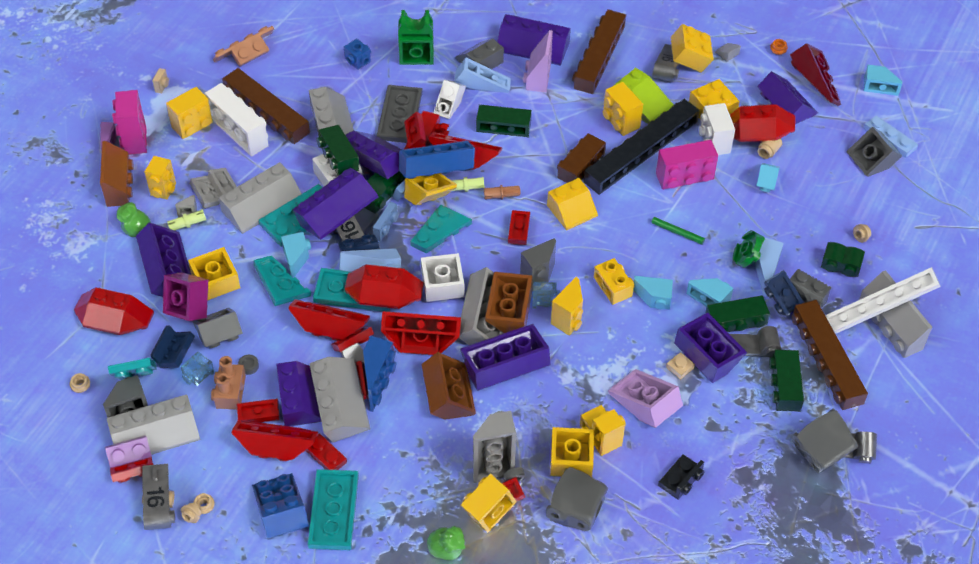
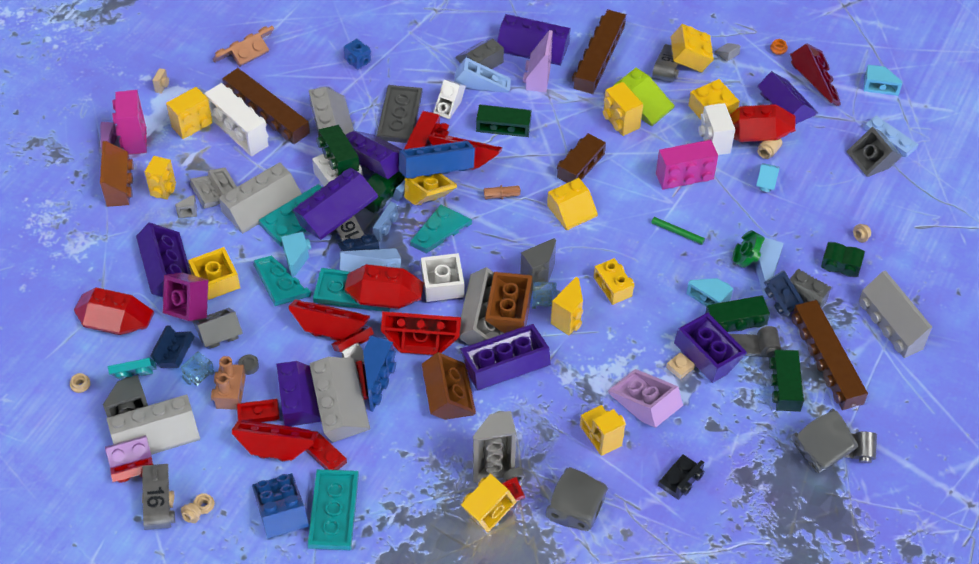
bright green hair [117,202,151,237] -> none
yellowish green pin [167,209,206,231] -> none
green brick [398,10,434,65] -> none
red plate [404,111,426,149] -> none
bright green hair [427,526,466,560] -> none
yellowish green pin [451,177,485,192] -> none
red plate [508,210,530,245] -> none
yellow brick [550,427,594,477] -> none
black brick [584,99,700,195] -> none
medium azure slope [633,276,673,310] -> none
white plate [825,267,941,334] -> none

